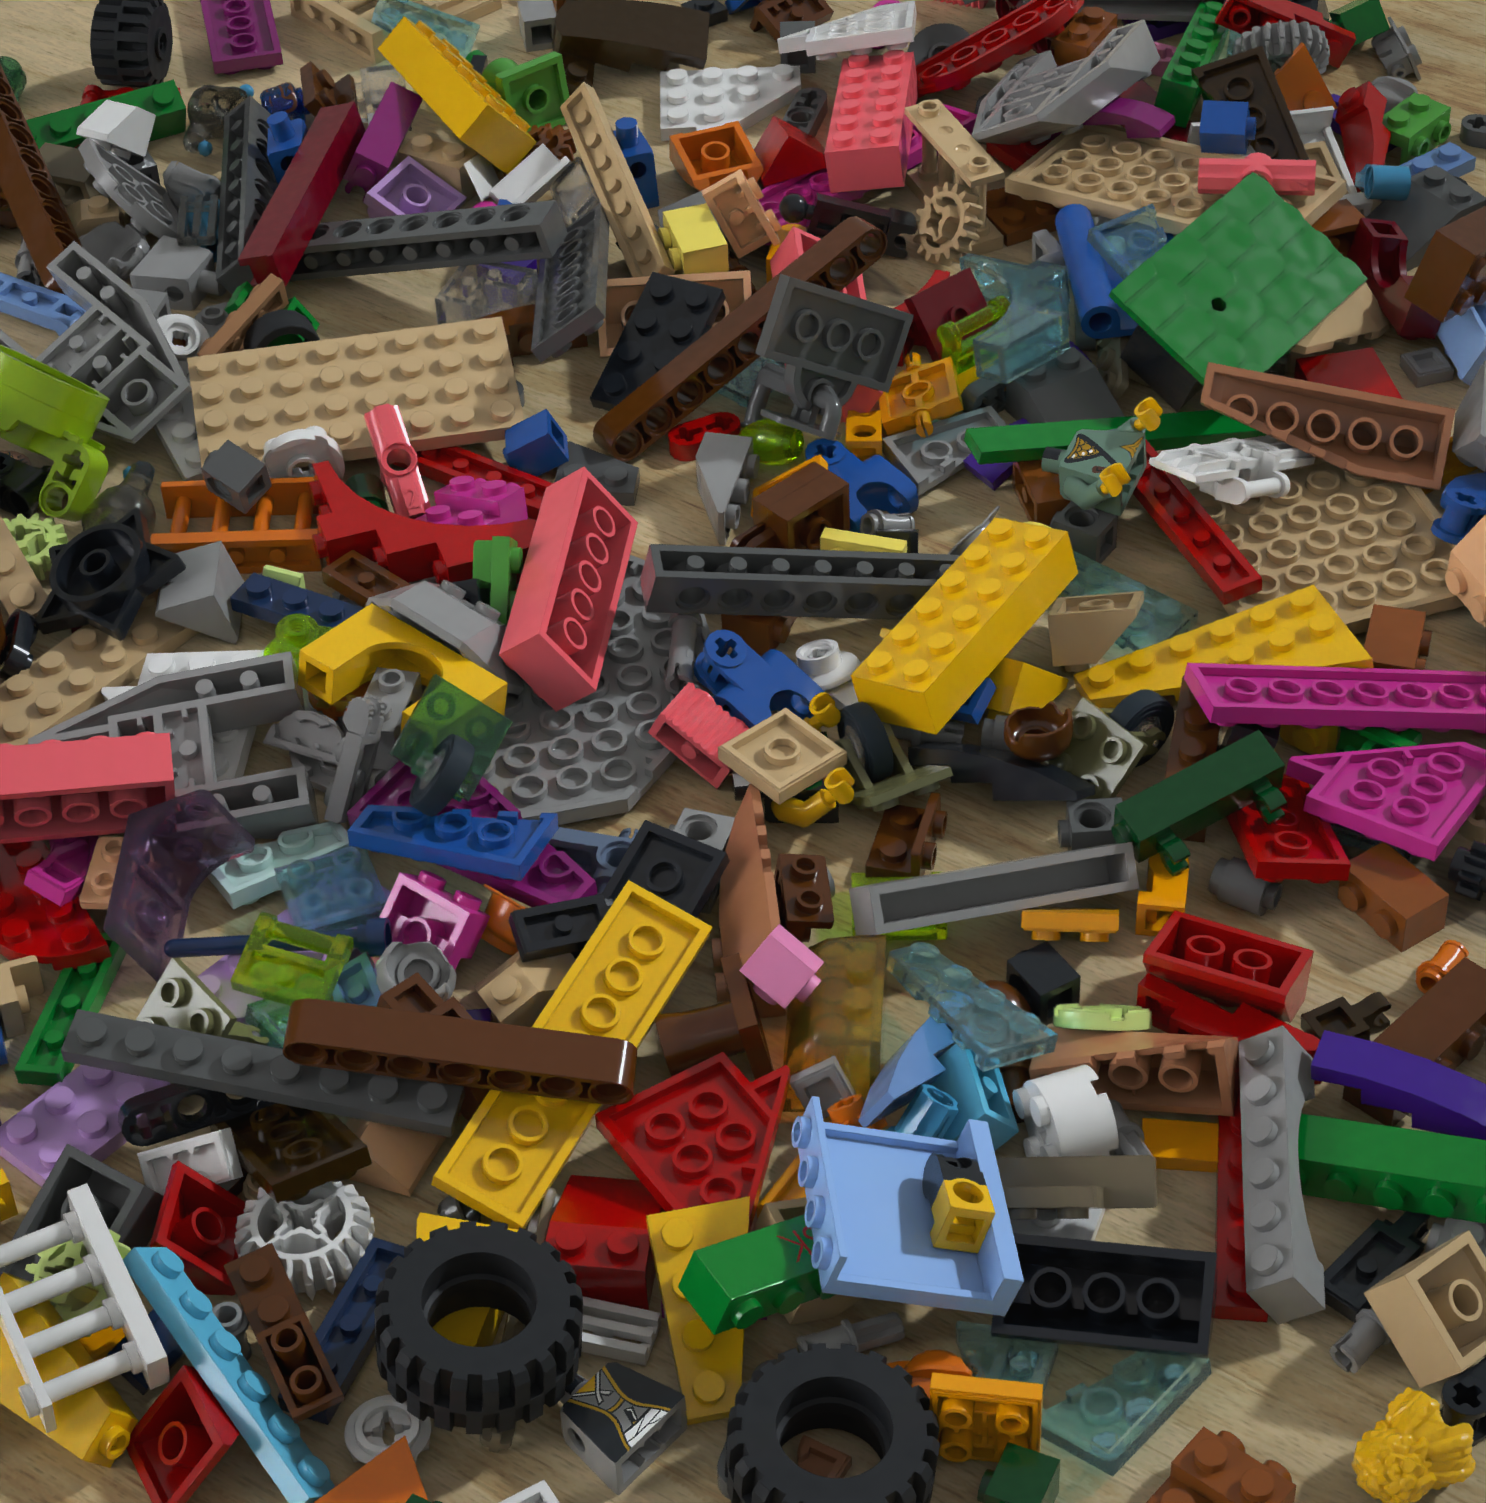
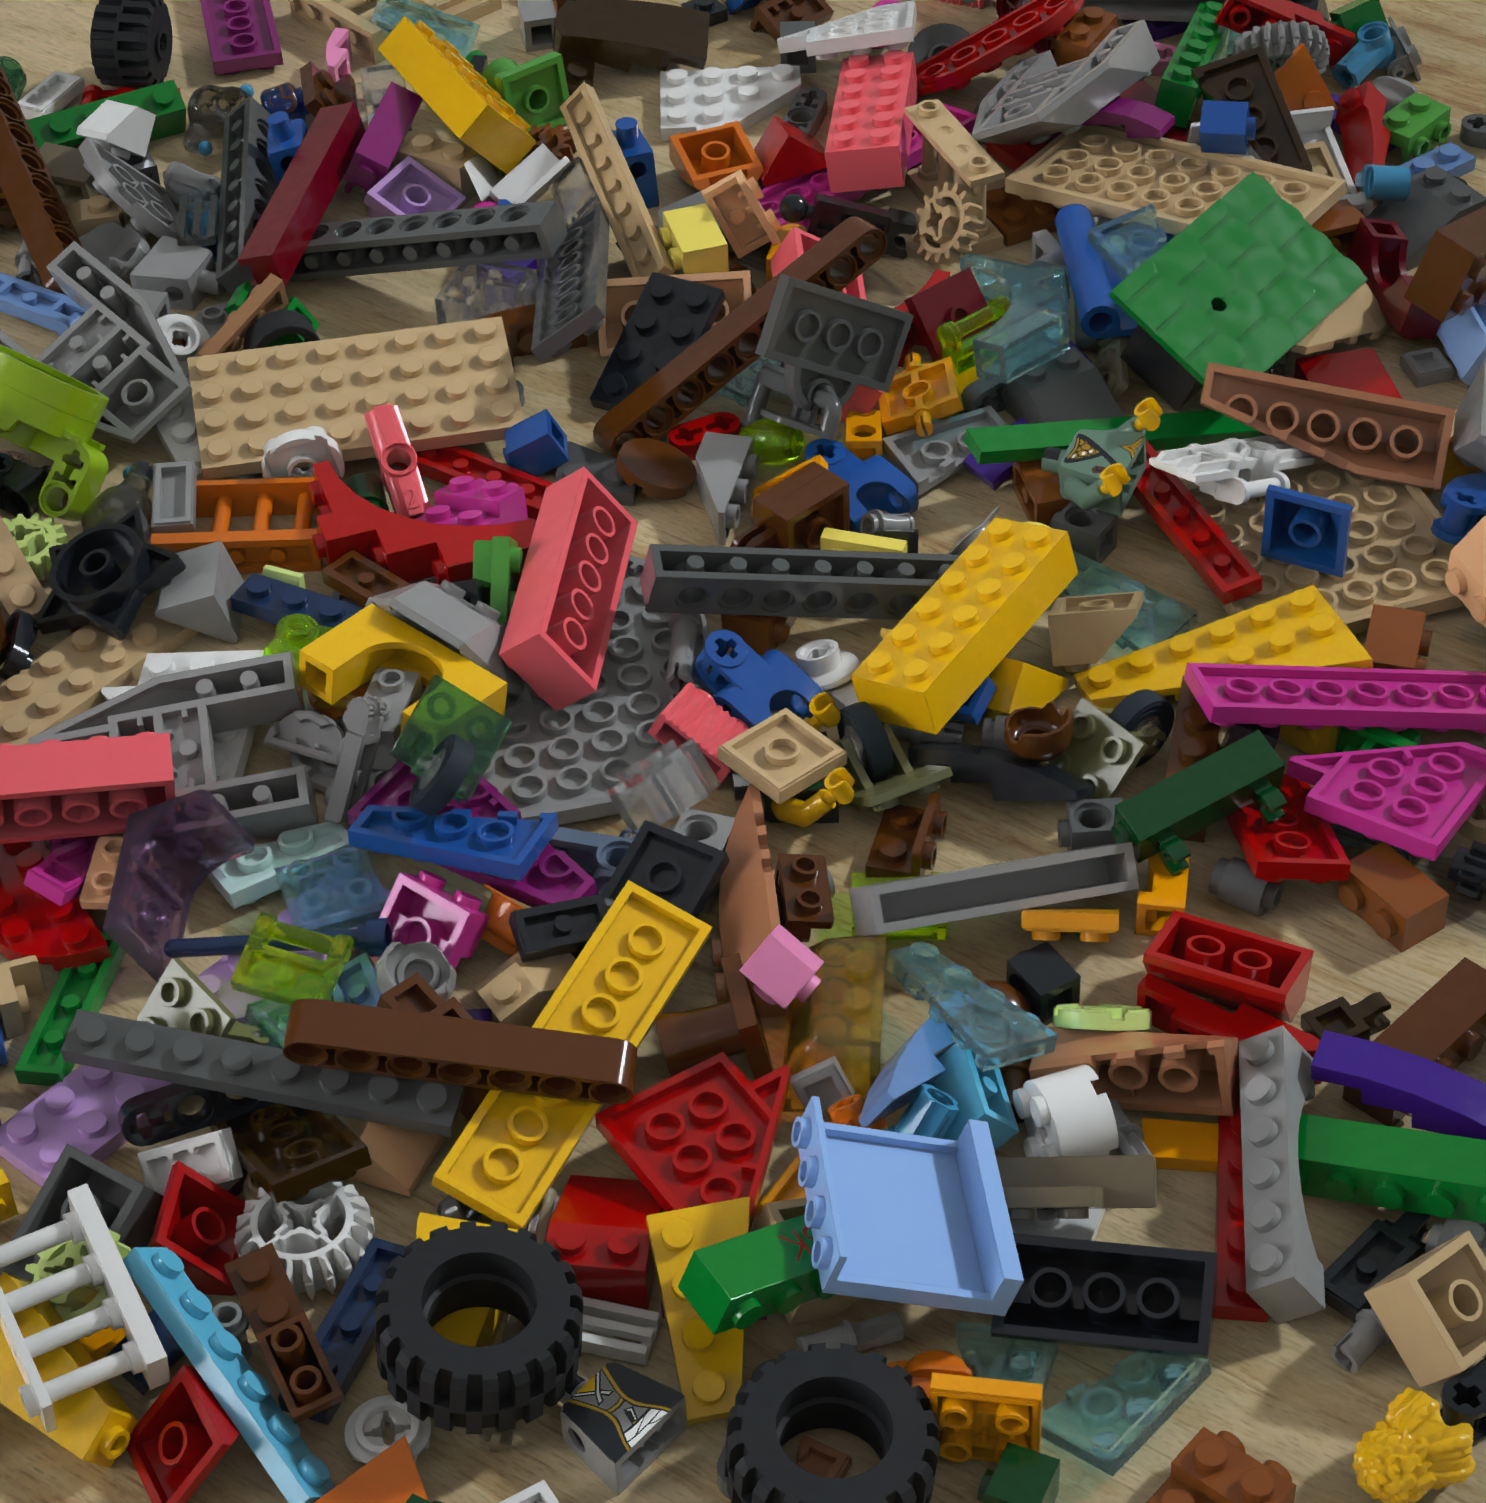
dark grey brick [201,440,272,515] -> none
yellow leg [922,1153,995,1253] -> none
coral piece [1198,152,1316,196] -> none
orange pin [1416,940,1469,994] -> none
none -> white plate [18,71,85,119]
none -> light grey tile [151,460,197,534]
none -> bright pink slope [325,27,352,83]
none -> clear brick [606,738,721,835]
none -> reddish brown tile [615,438,697,500]
none -> blue slope [1261,484,1353,578]
none -> dark azure piece [1331,21,1396,89]

